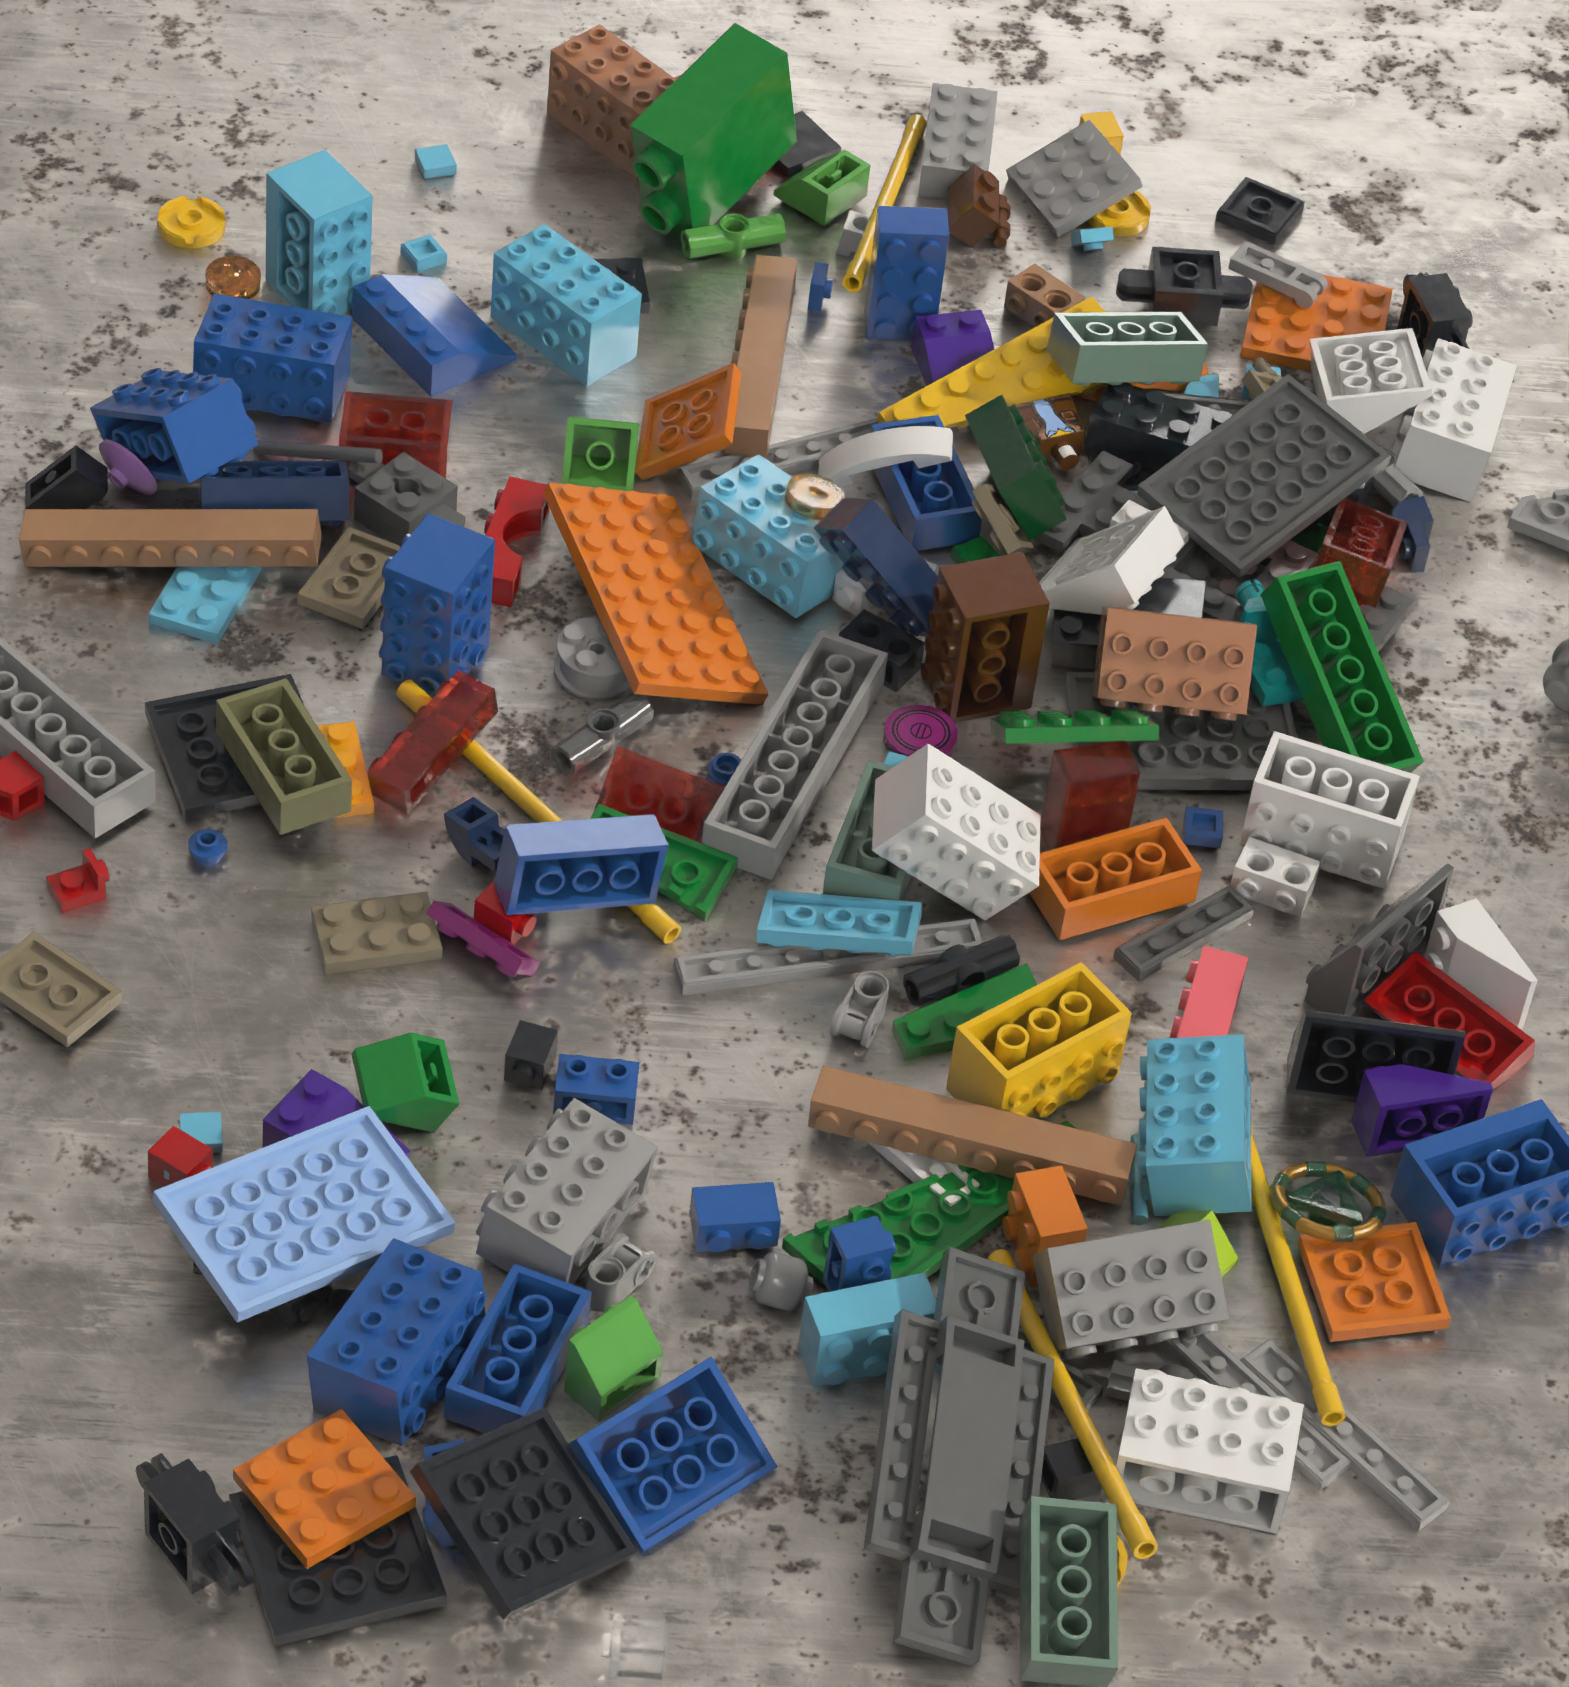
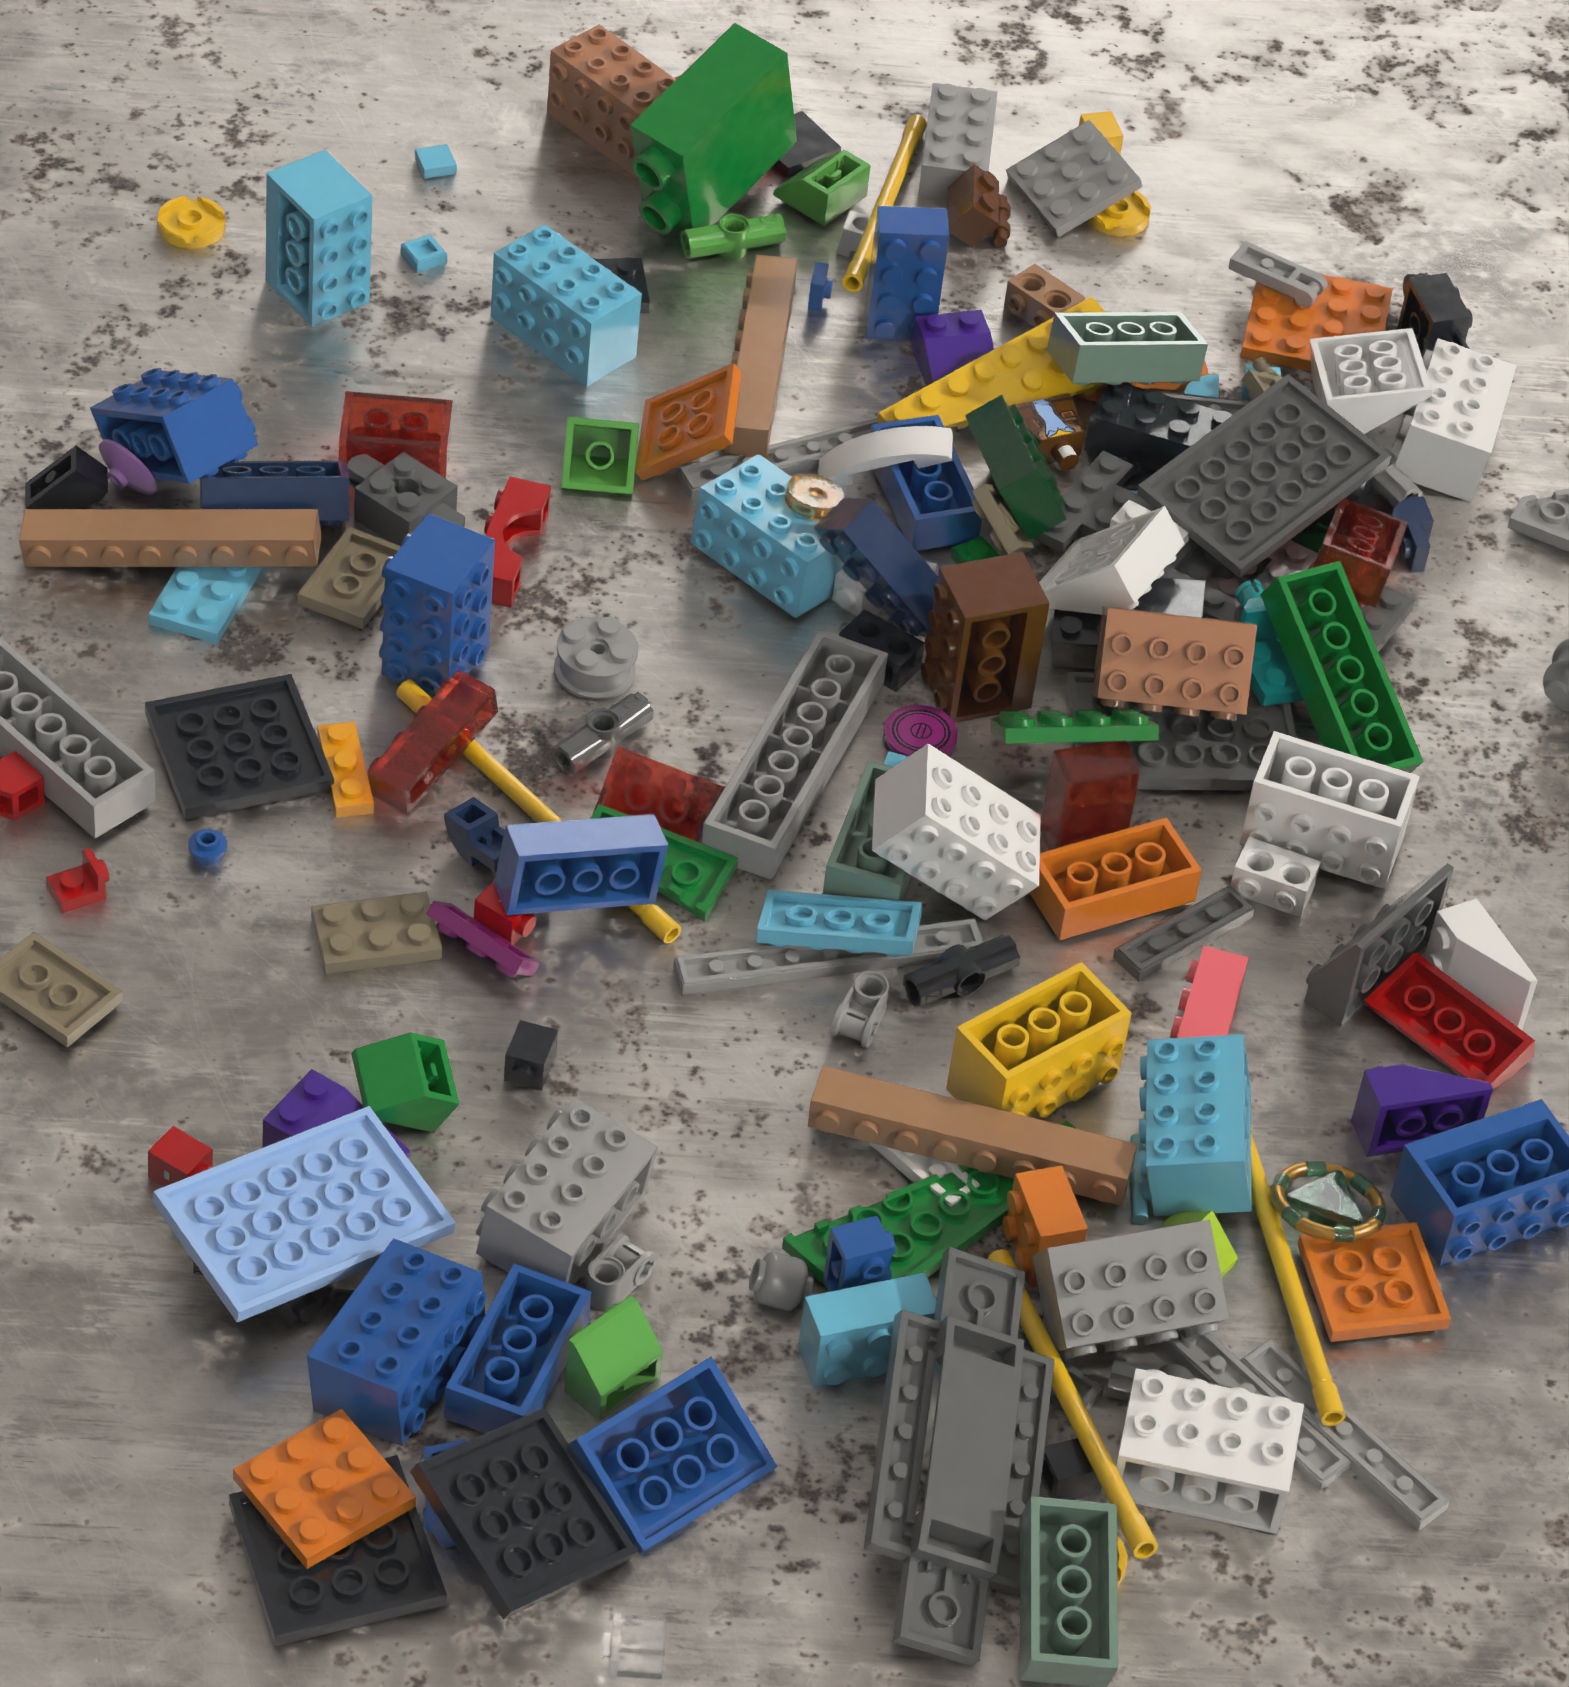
black brick [136,1453,254,1596] -> none
medium azure tile [180,1112,223,1153] -> none
blue brick [193,293,353,423] -> none
clear orange piece [205,256,261,299] -> none
olive brick [216,678,352,835] -> none
dark grey bar [253,440,383,464] -> none
blue slope [352,274,517,397] -> none
orange plate [543,482,769,705] -> none
blue brick [553,1054,640,1125] -> none
blue brick [689,1182,781,1252] -> none
blue plate [708,753,741,787] -> none
green wing [892,963,1037,1060] -> none
medium azure plate [1071,227,1114,251] -> none
black brick [1116,246,1253,326] -> none
blue plate [1183,806,1223,848] -> none
black tile [1215,177,1305,245] -> none
black slope [1286,1010,1465,1103] -> none

